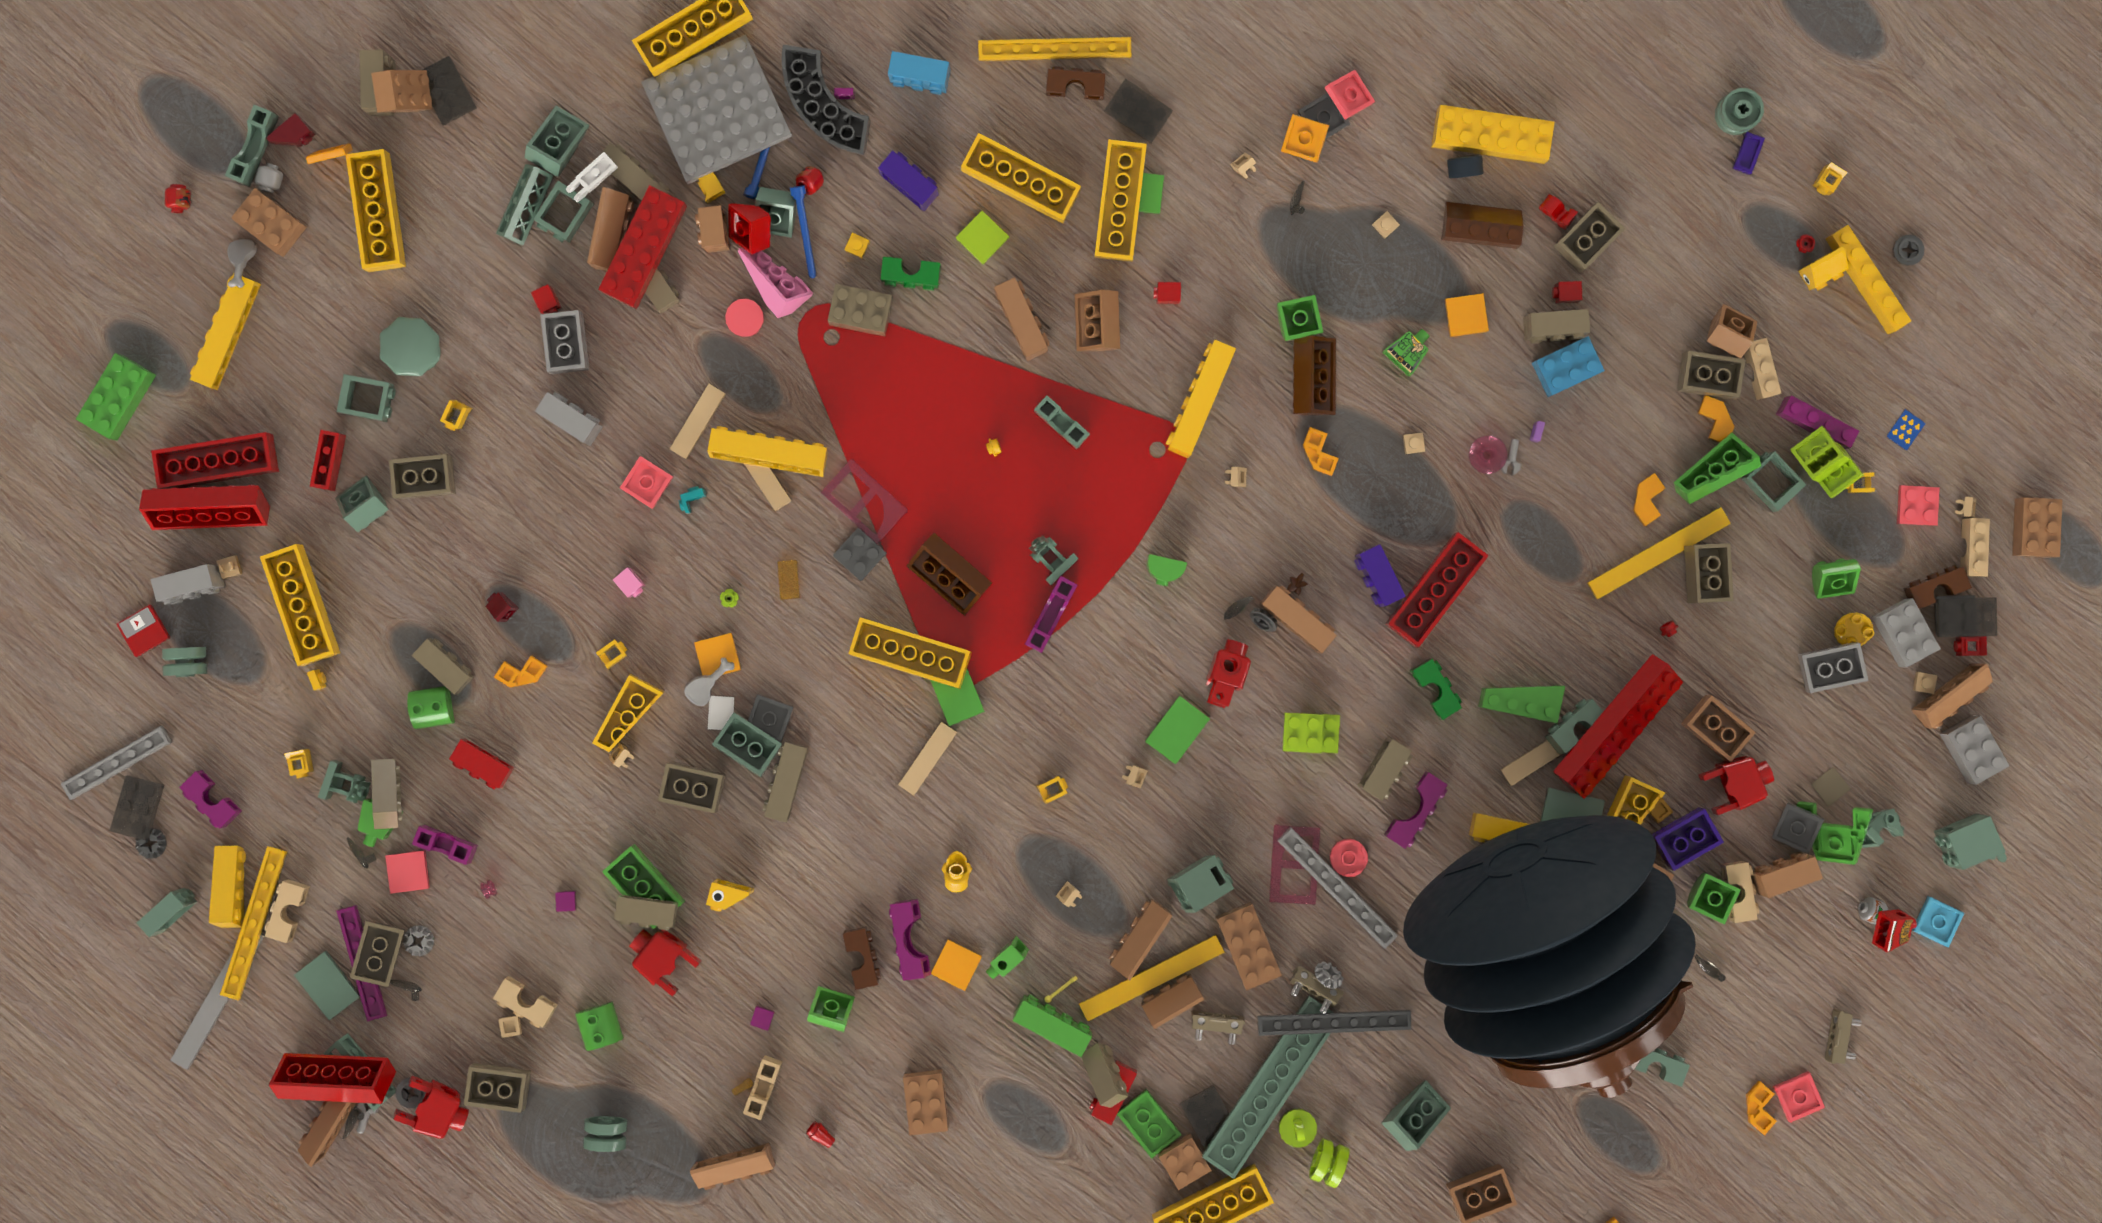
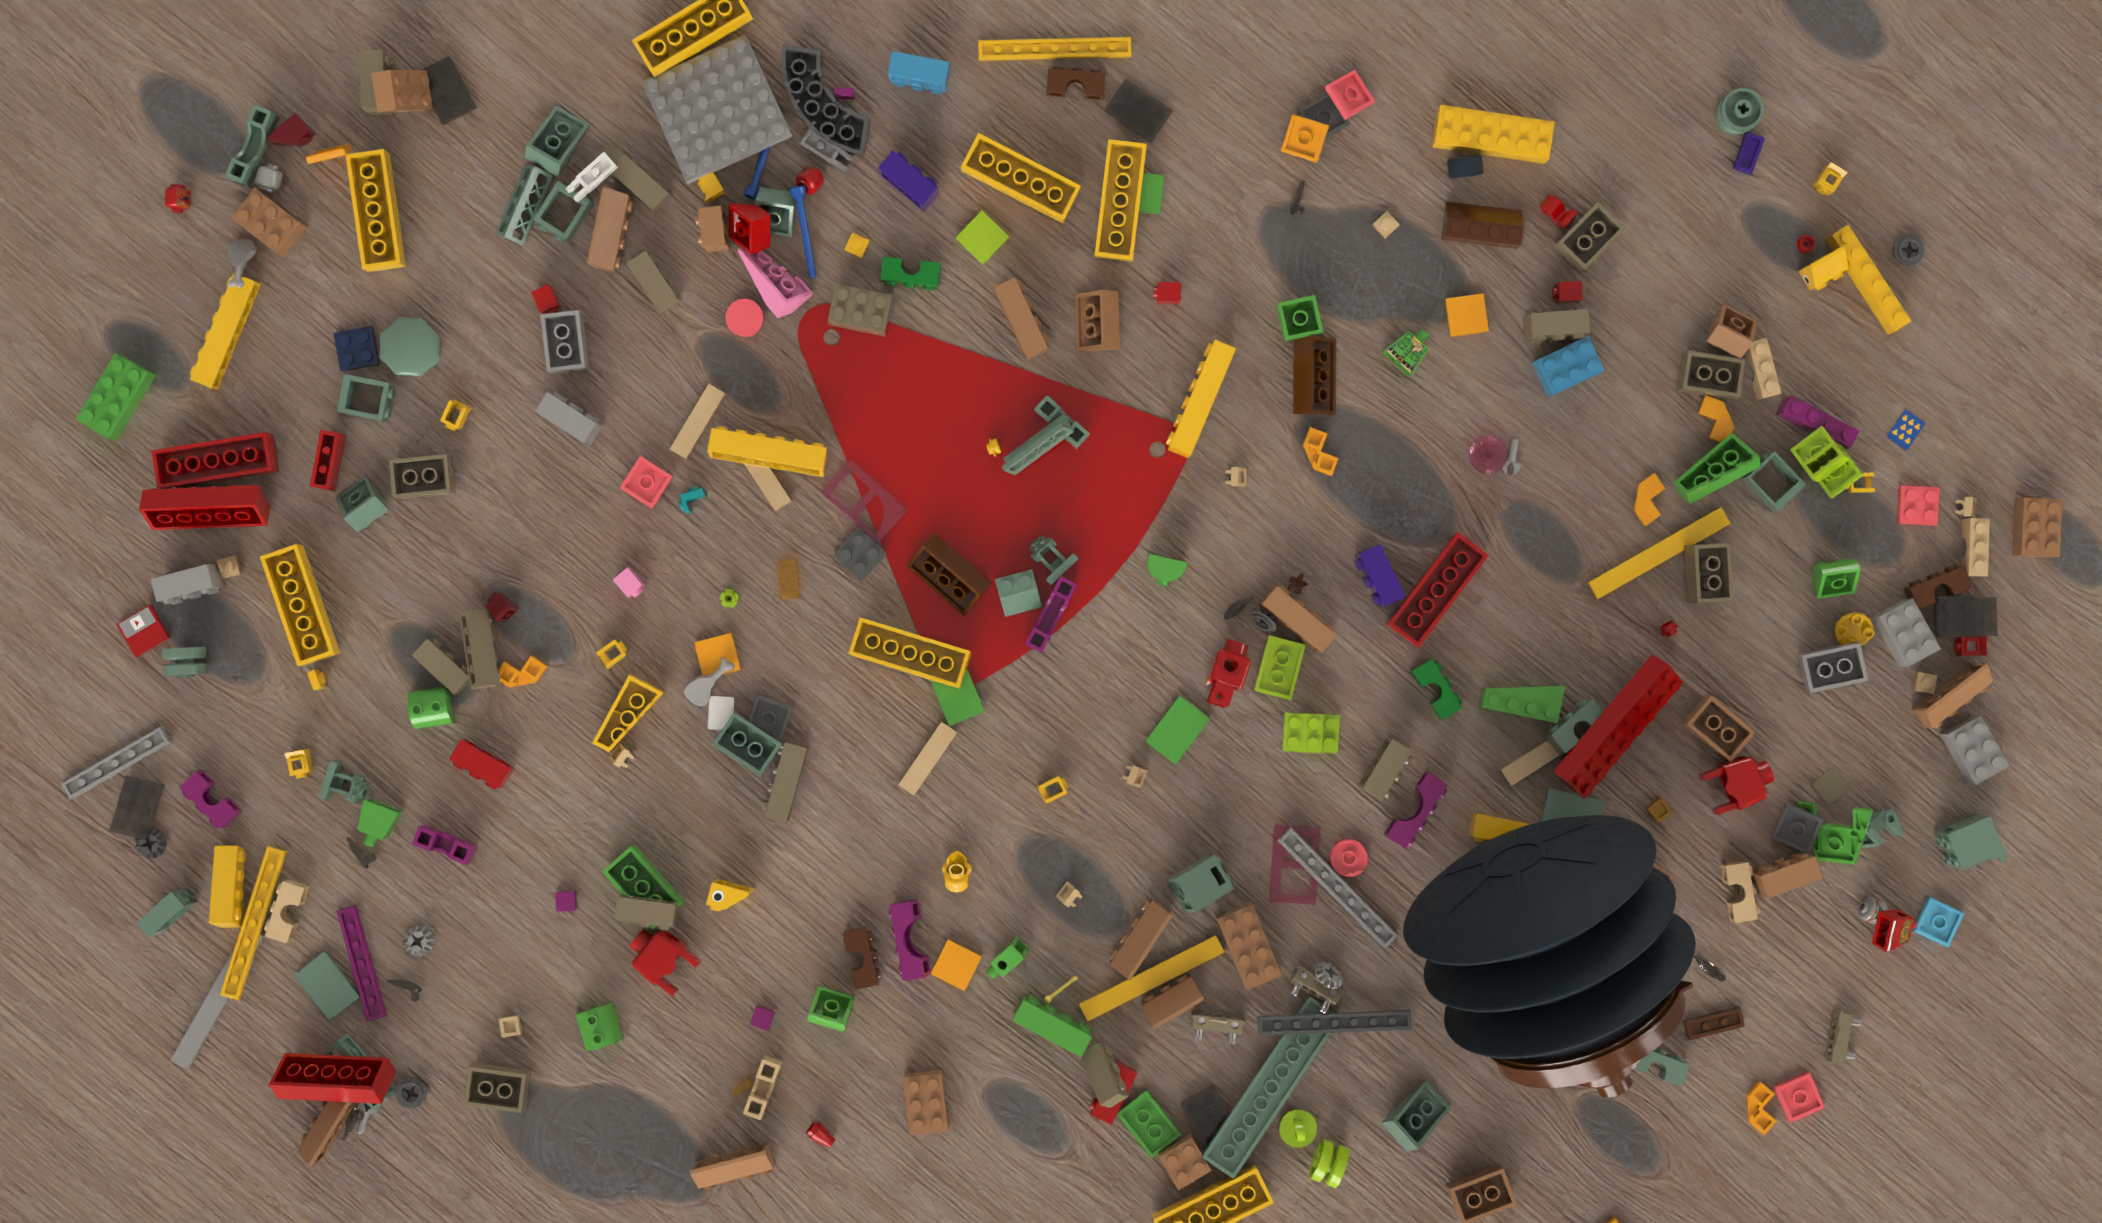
dark tan brick [350,920,405,987] -> none
dark tan brick [371,759,402,829] -> none
coral tile [385,850,430,894] -> none
red piece [393,1076,469,1139] -> none
clear pink bush [480,880,497,899] -> none
tan arch [493,976,558,1028] -> none
sand green wheel [583,1116,628,1152] -> none
red brick [598,185,687,309] -> none
dark tan brick [658,762,726,813] -> none
tan tile [1230,153,1256,179] -> none
tan plate [1403,433,1425,454] -> none
medium lavender tile [1530,421,1545,443] -> none
yellow wedge [1607,775,1665,825] -> none
dark purple brick [1651,807,1724,871] -> none
bright green brick [1687,873,1741,925] -> none
none -> dark blue plate [333,326,380,372]
none -> dark tan brick [459,609,500,689]
none -> light grey hinge [799,128,854,172]
none -> sand green slope [995,569,1042,617]
none -> sand green fence [1002,414,1074,475]
none -> lime plate [1254,635,1306,700]
none -> reddish brown tile [1683,1007,1745,1040]

